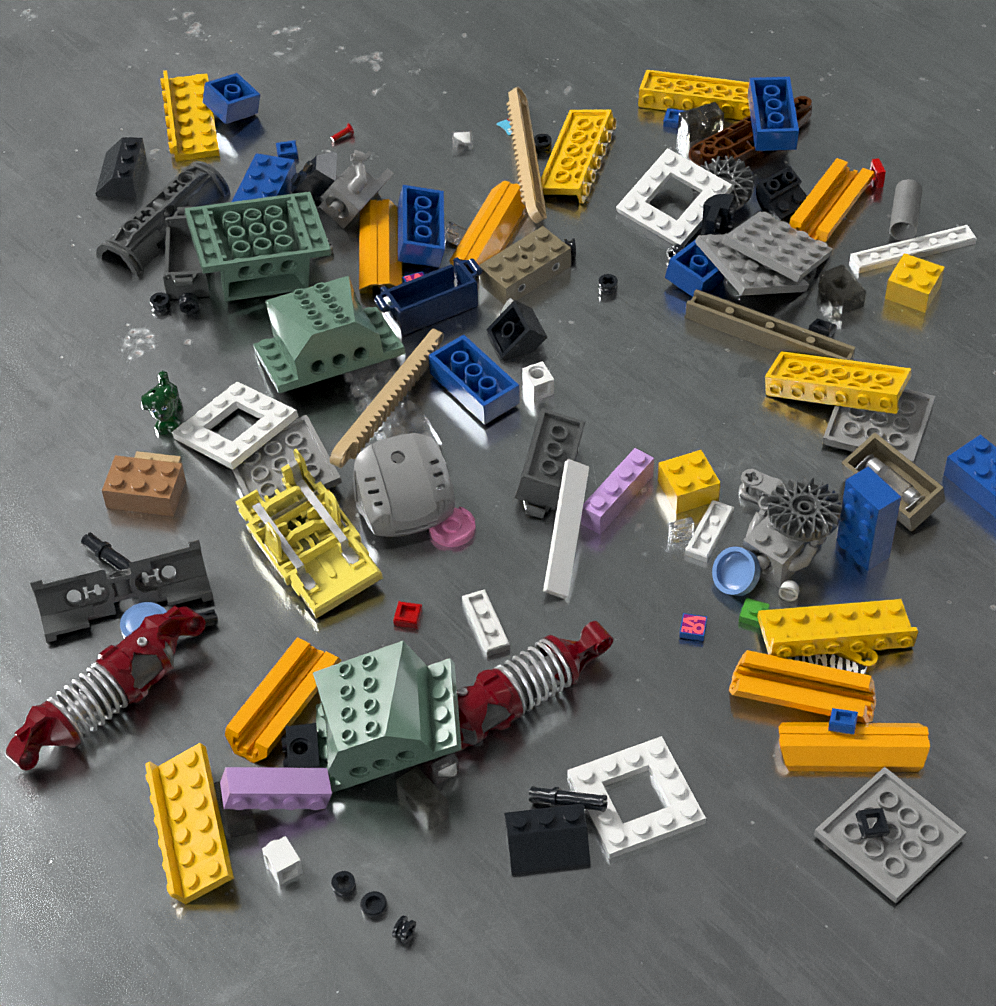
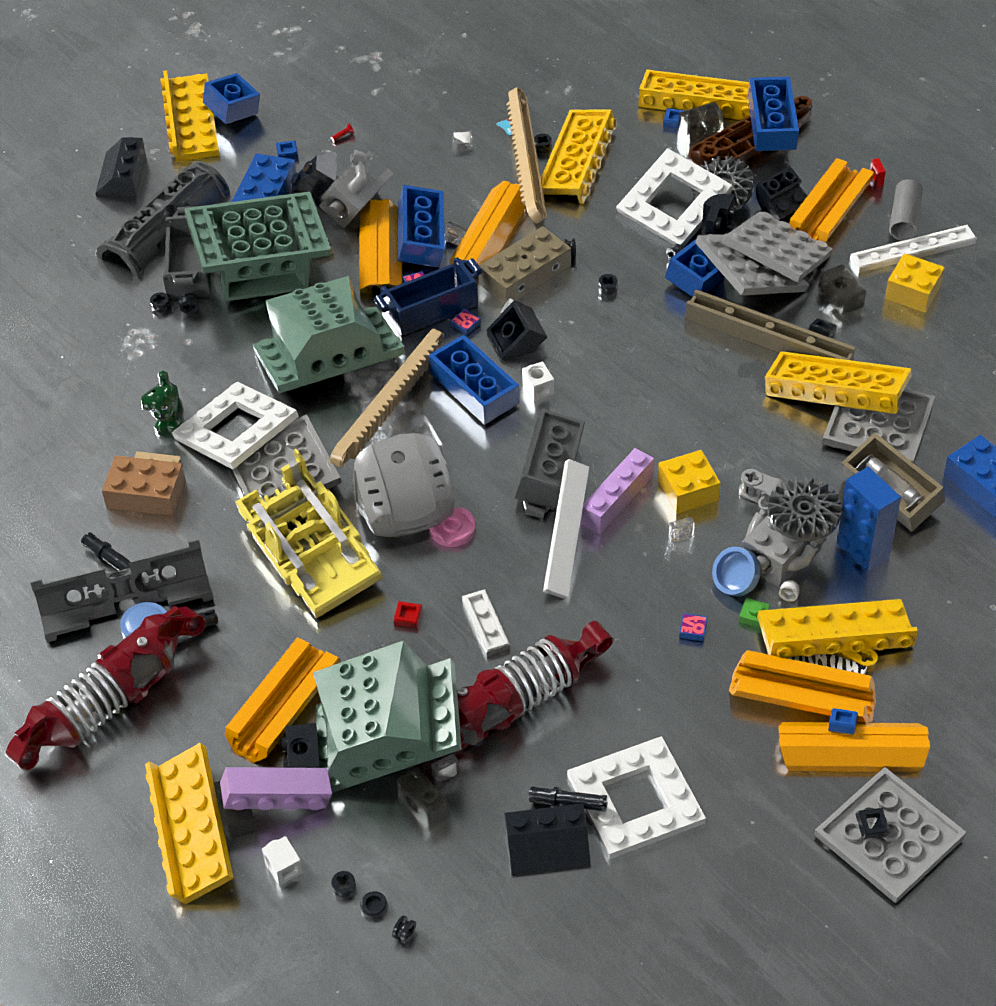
white tile [685,500,734,563] -> none
none -> tile [450,309,481,336]

